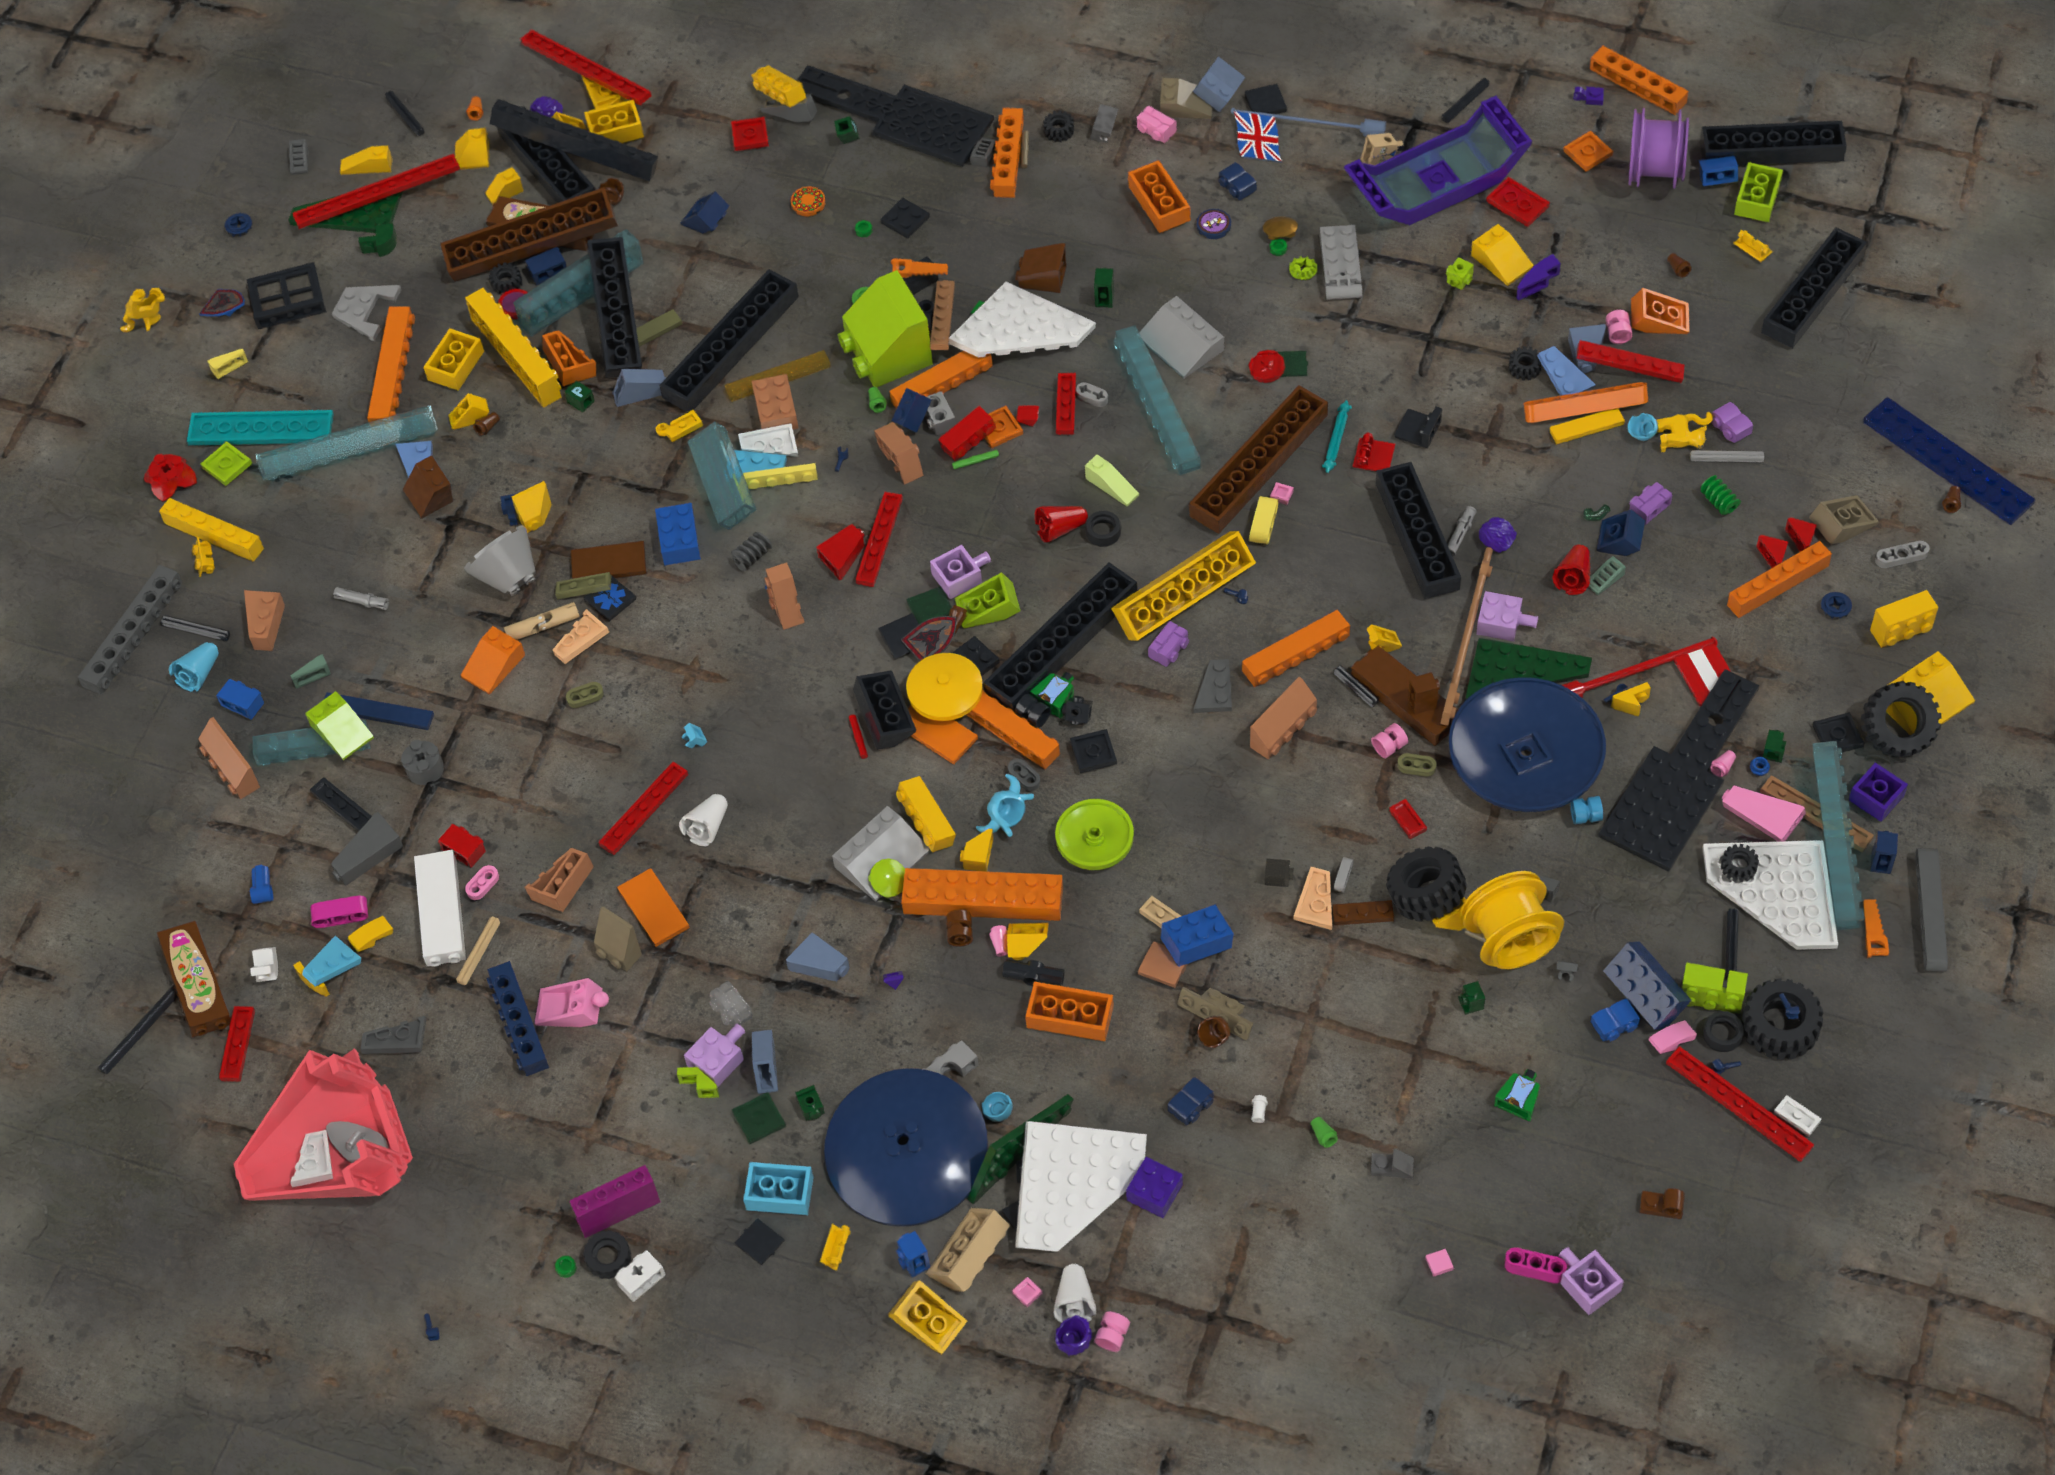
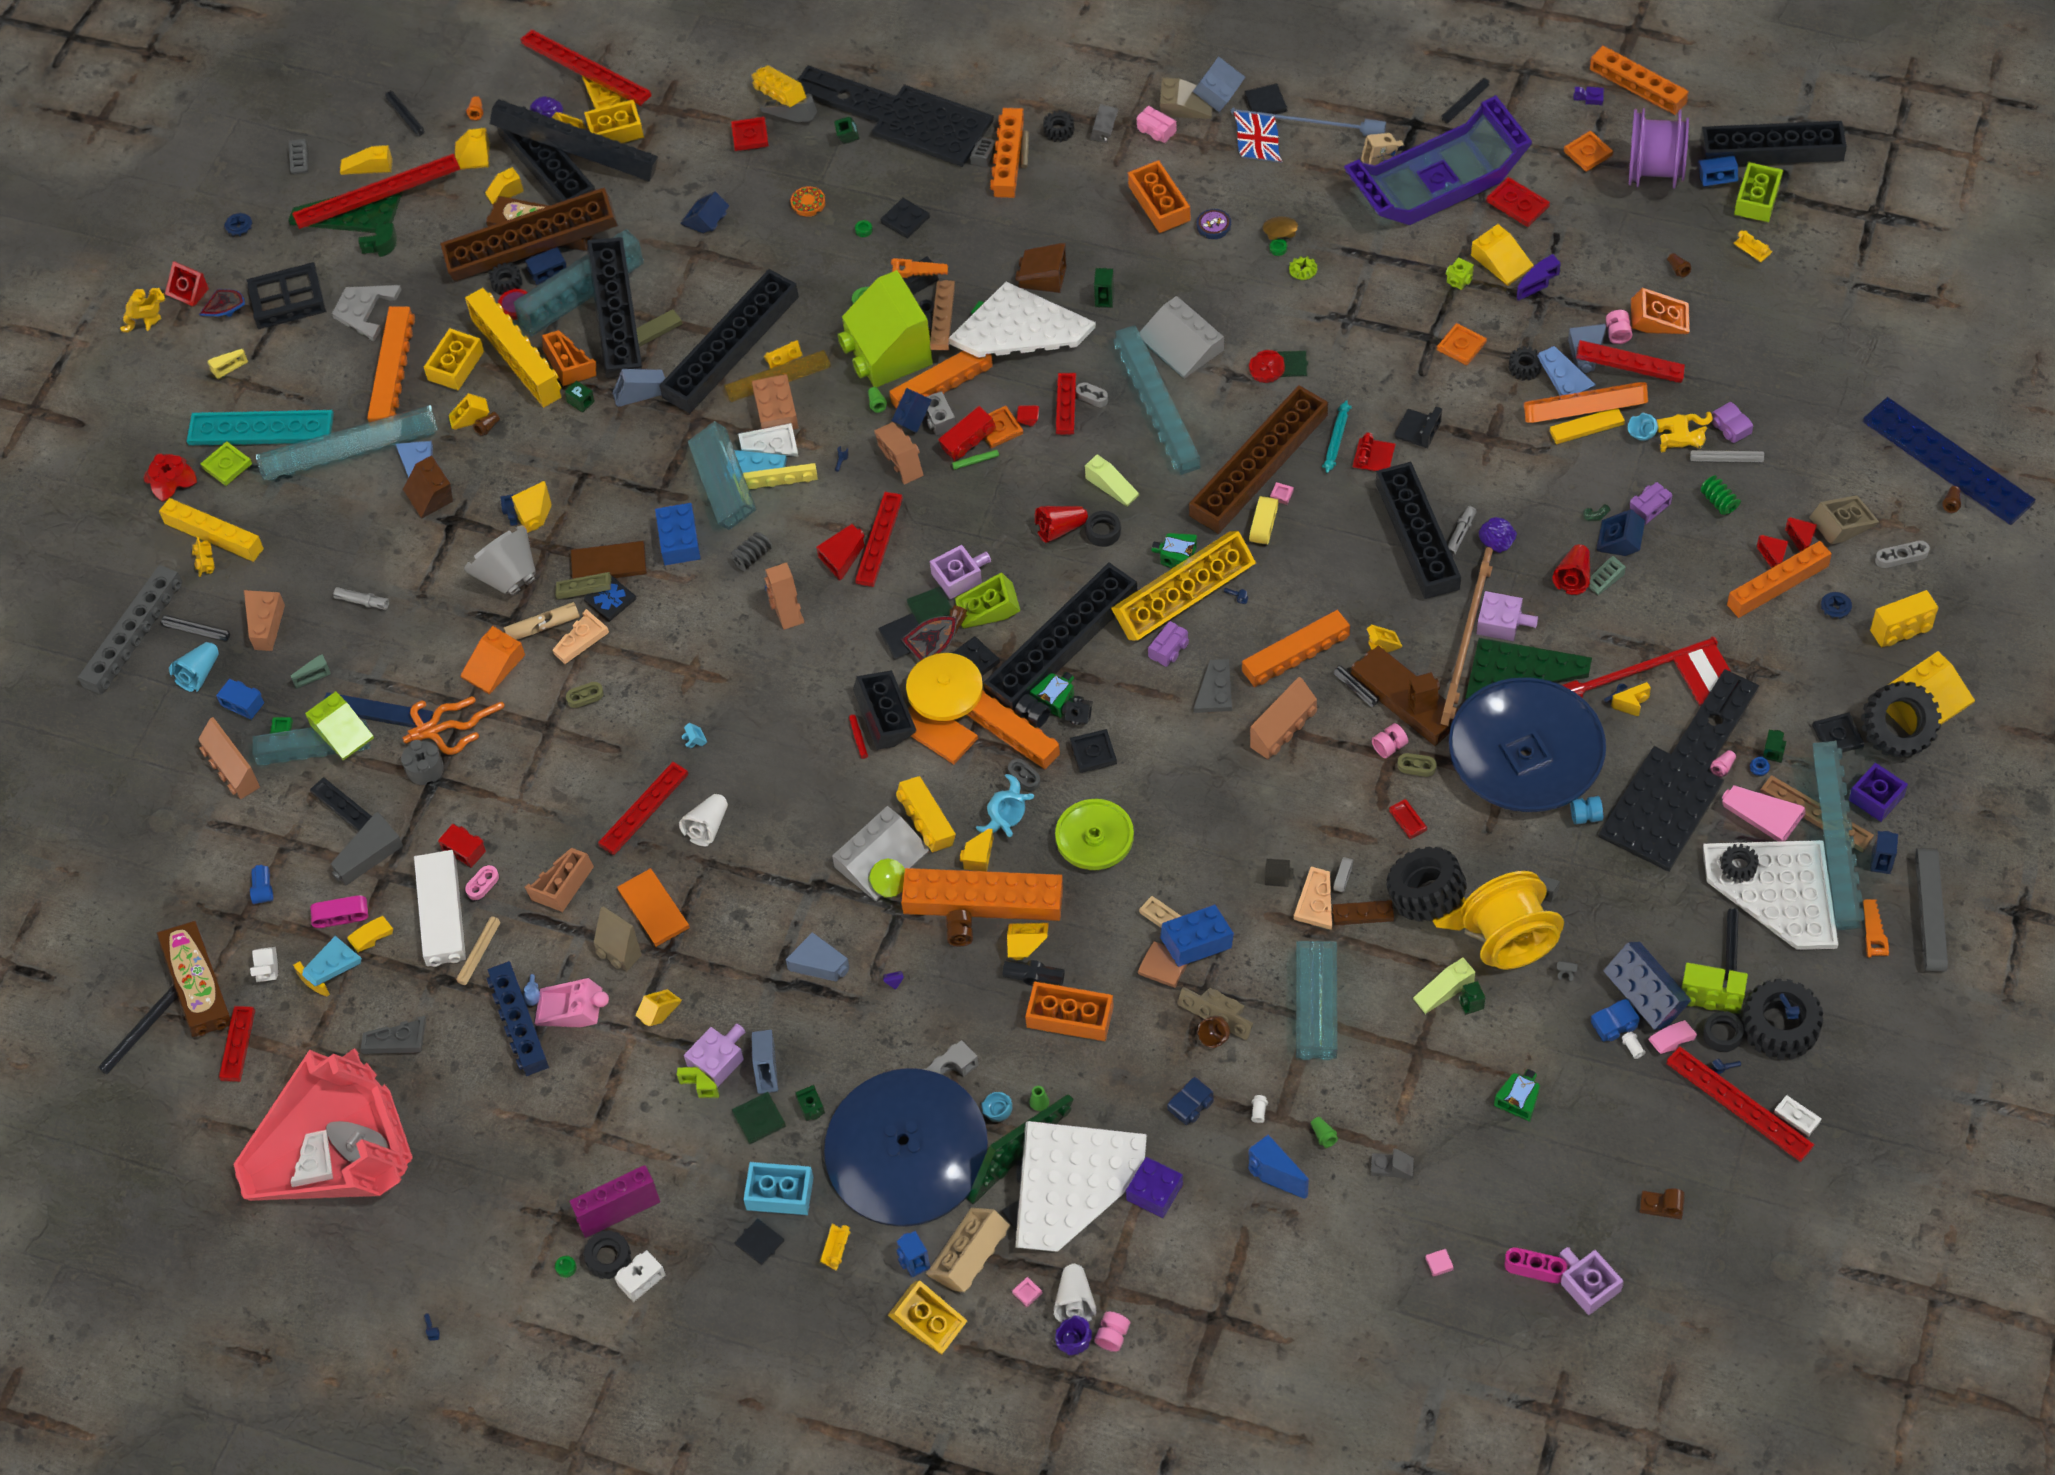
reddish brown hair [599,178,624,205] -> none
yellow hinge [656,410,703,442] -> none
clear brick [709,981,753,1028] -> none
bright pink cone [989,925,1008,956] -> none
dark blue brick [1218,162,1257,200] -> none
light grey hinge [1320,225,1362,300] -> none
black brick [1761,227,1867,349] -> none
none -> red slope [165,261,209,306]
none -> green tile [270,717,293,737]
none -> orange plant [402,696,505,755]
none -> medium blue piece [524,974,540,1006]
none -> yellow slope [635,989,682,1026]
none -> yellow hinge [764,340,803,370]
none -> bright green cone [1029,1086,1050,1111]
none -> torso [1152,533,1197,568]
none -> blue slope [1248,1135,1309,1199]
none -> clear light blue brick [1296,941,1337,1060]
none -> yellowish green slope [1413,958,1475,1014]
none -> orange tile [1437,323,1487,365]
none -> white pin [1622,1032,1646,1059]

